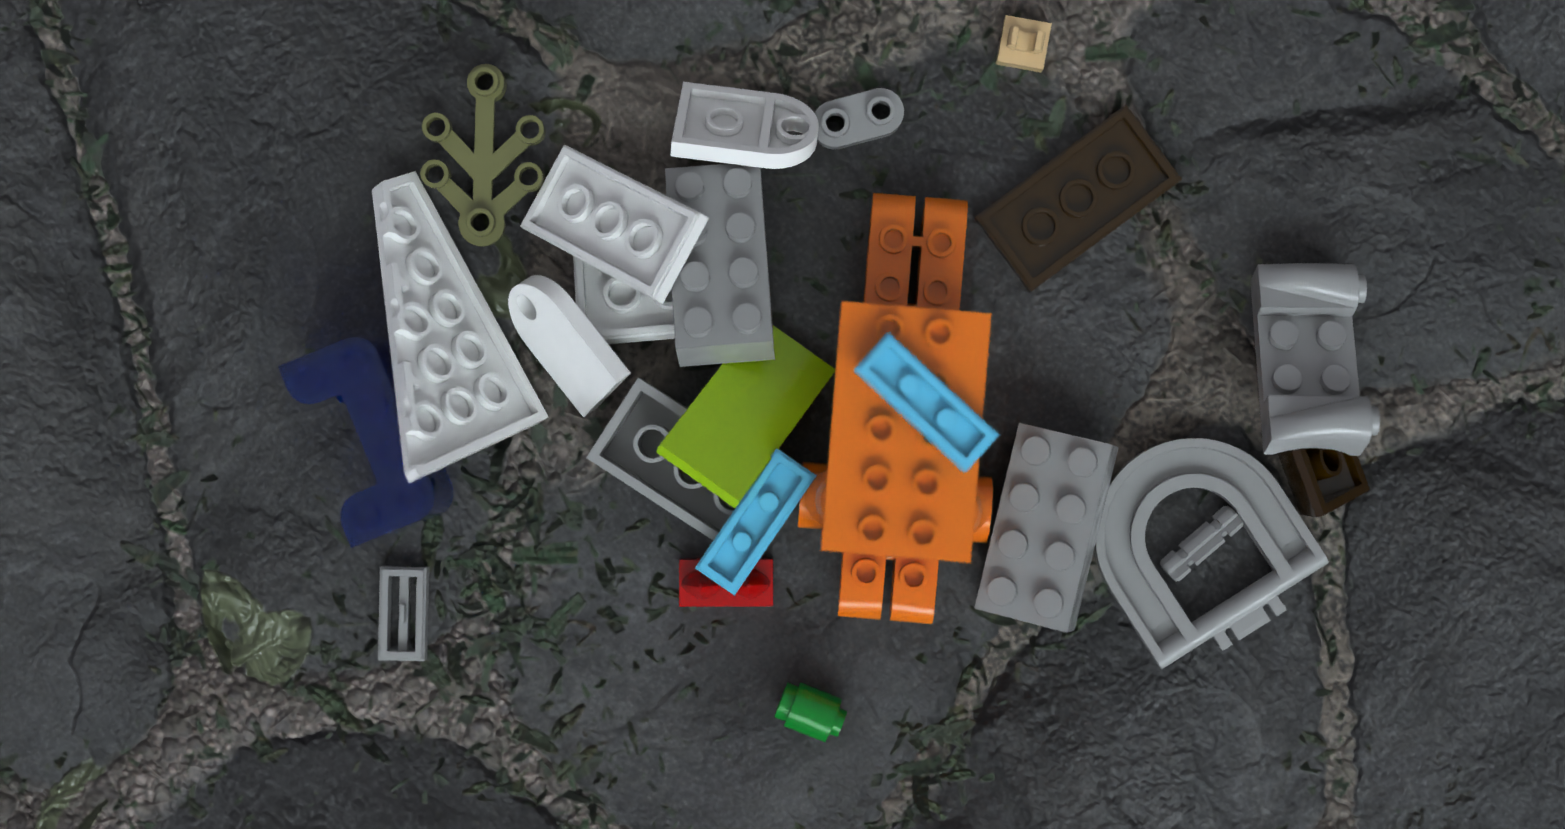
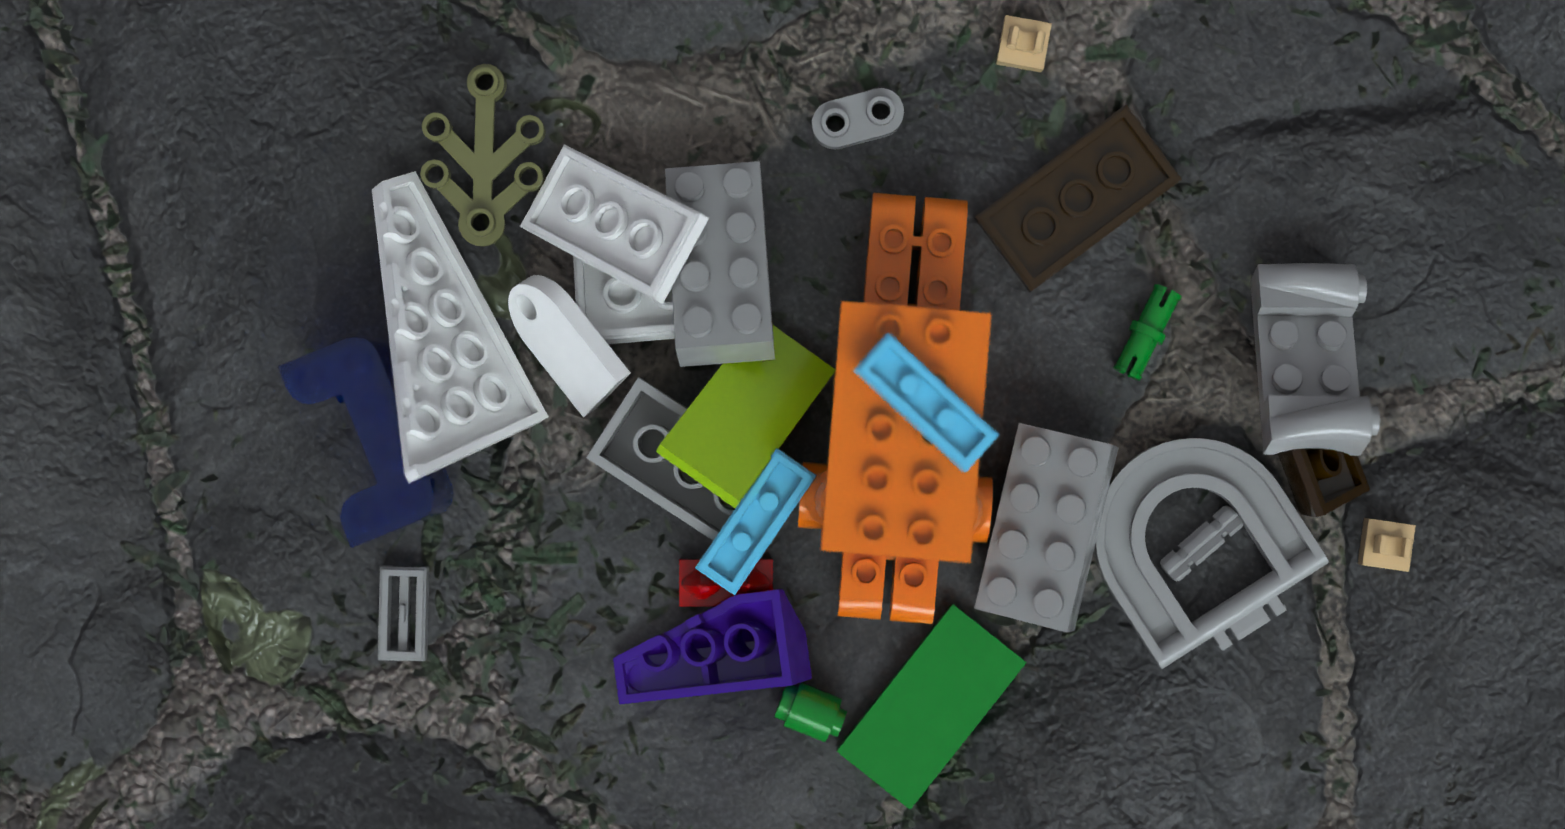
white tile [671,82,819,169] -> none
none -> dark purple wedge [613,589,812,705]
none -> green tile [836,603,1027,810]
none -> green pin [1113,284,1182,381]
none -> tan tile [1357,518,1416,572]

